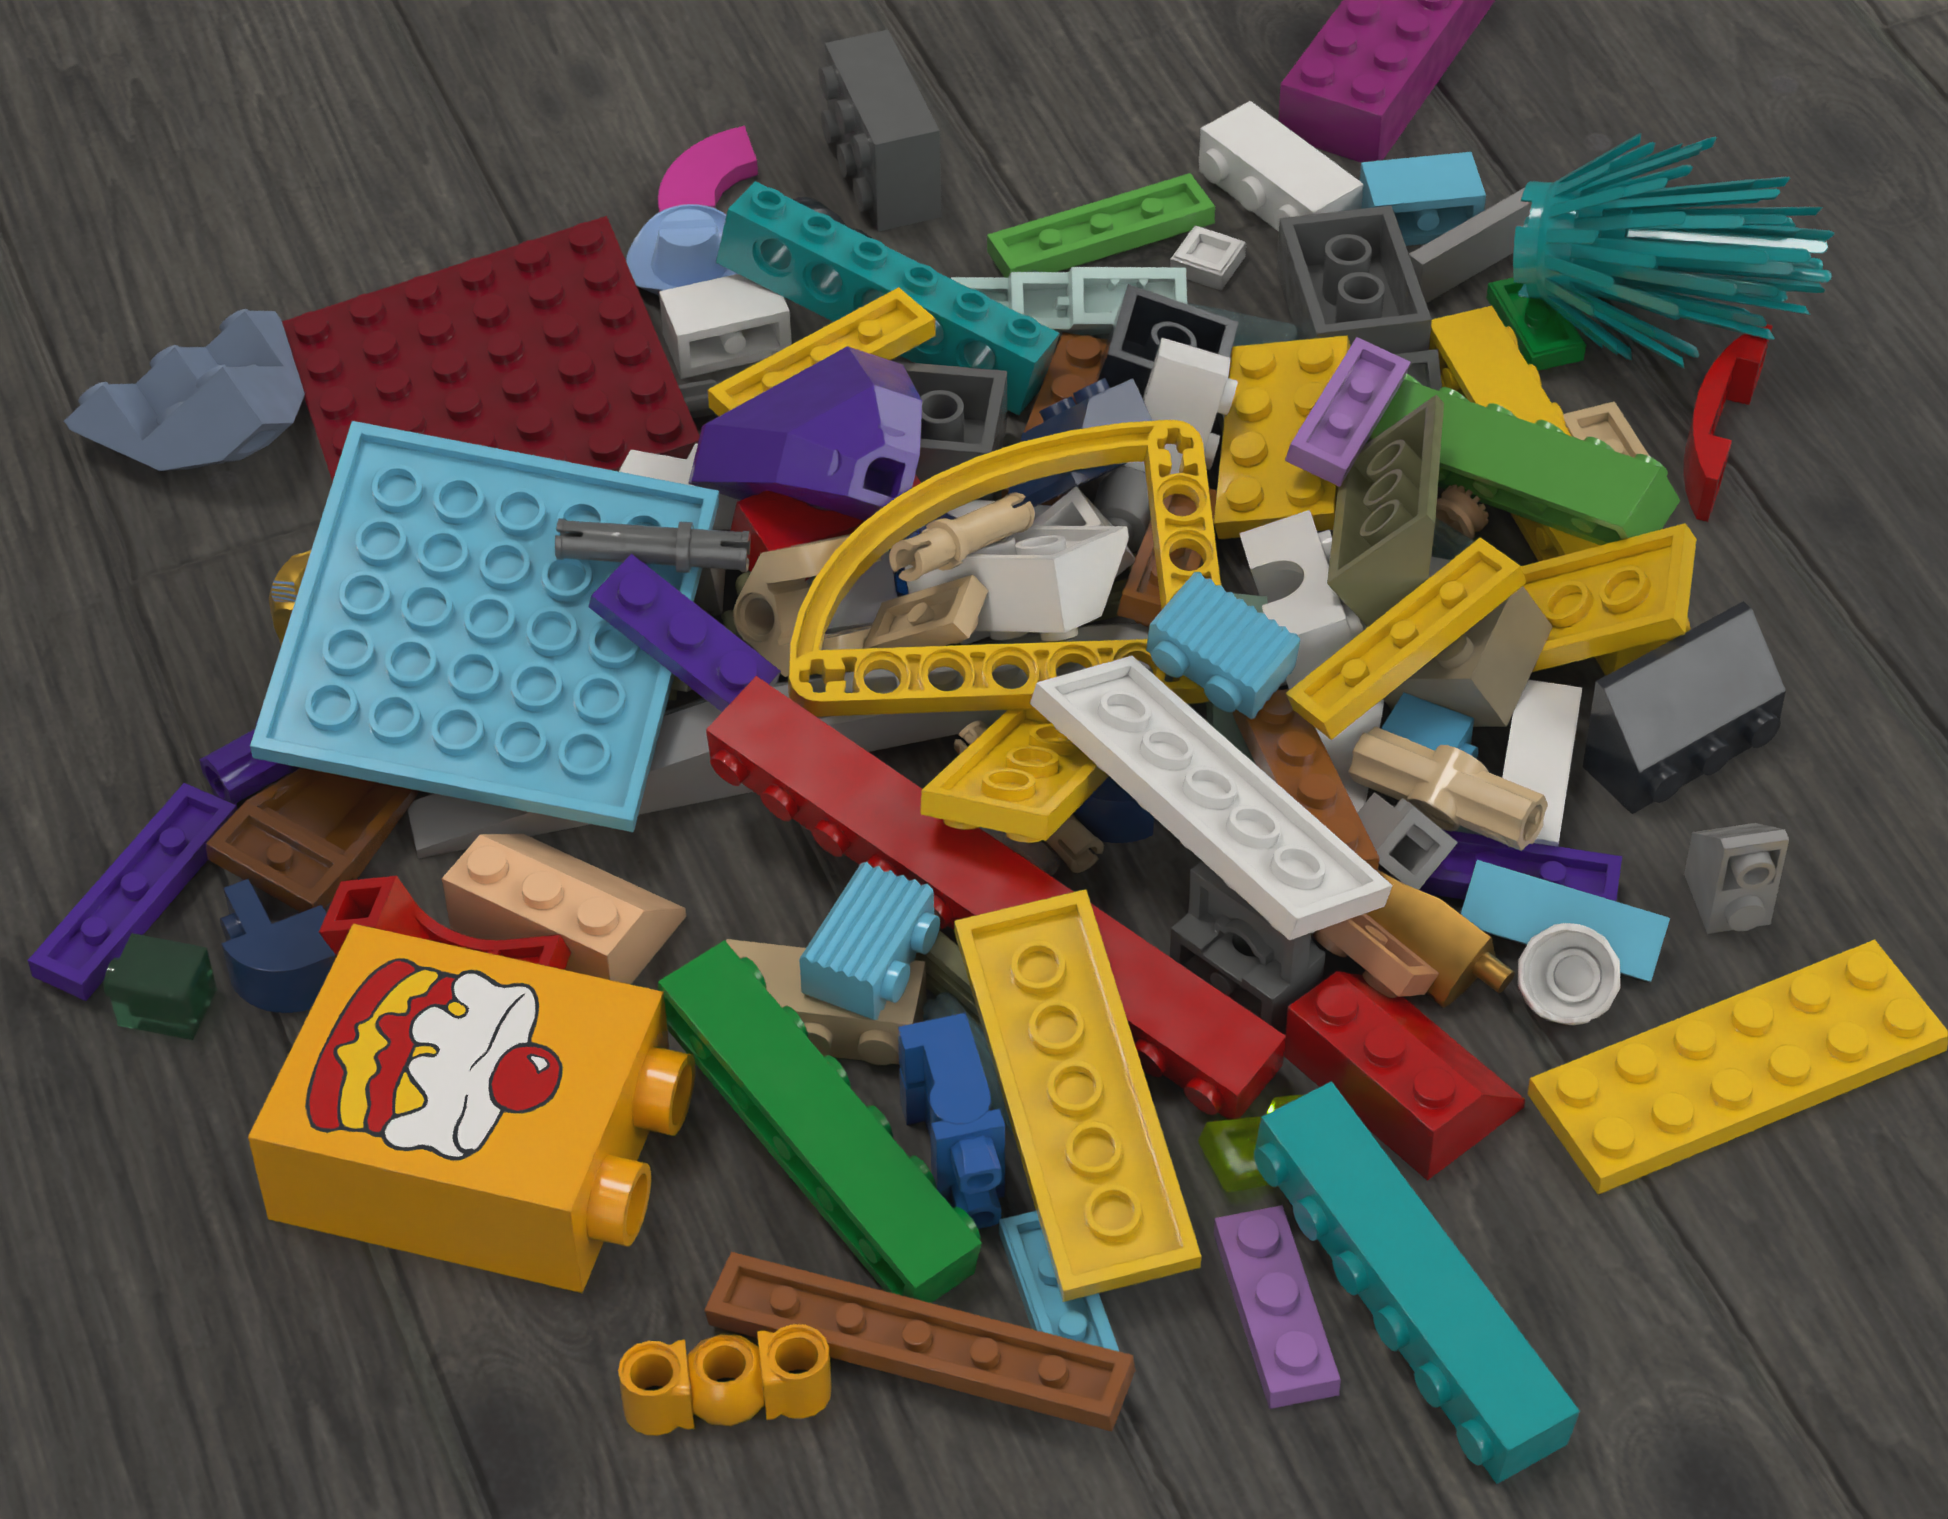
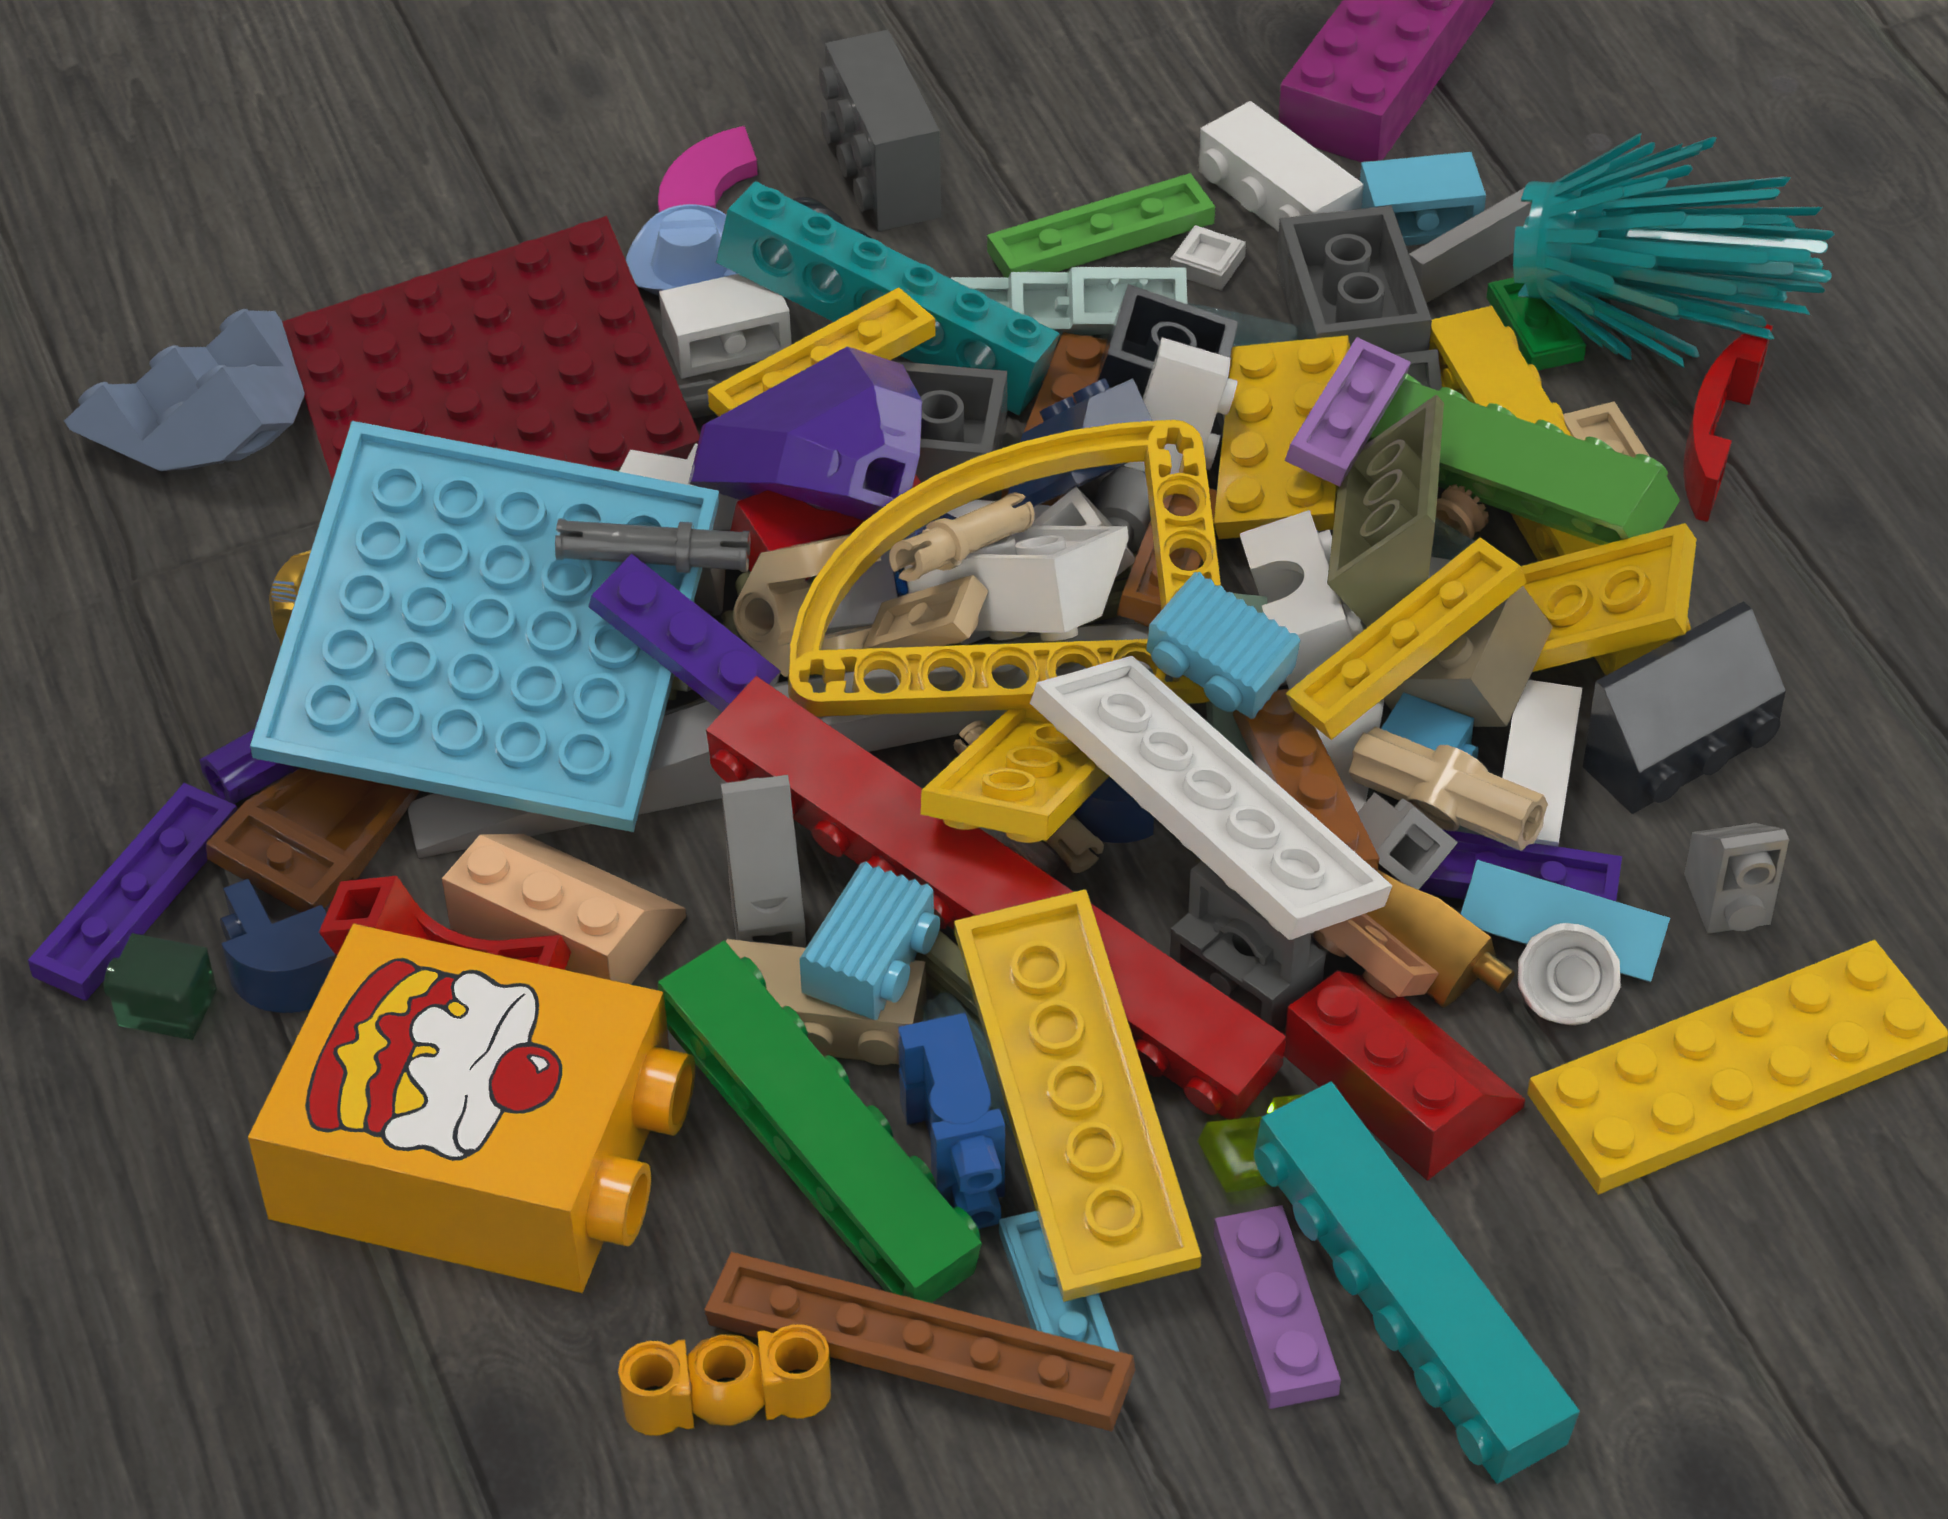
none -> light grey slope [721,775,806,948]

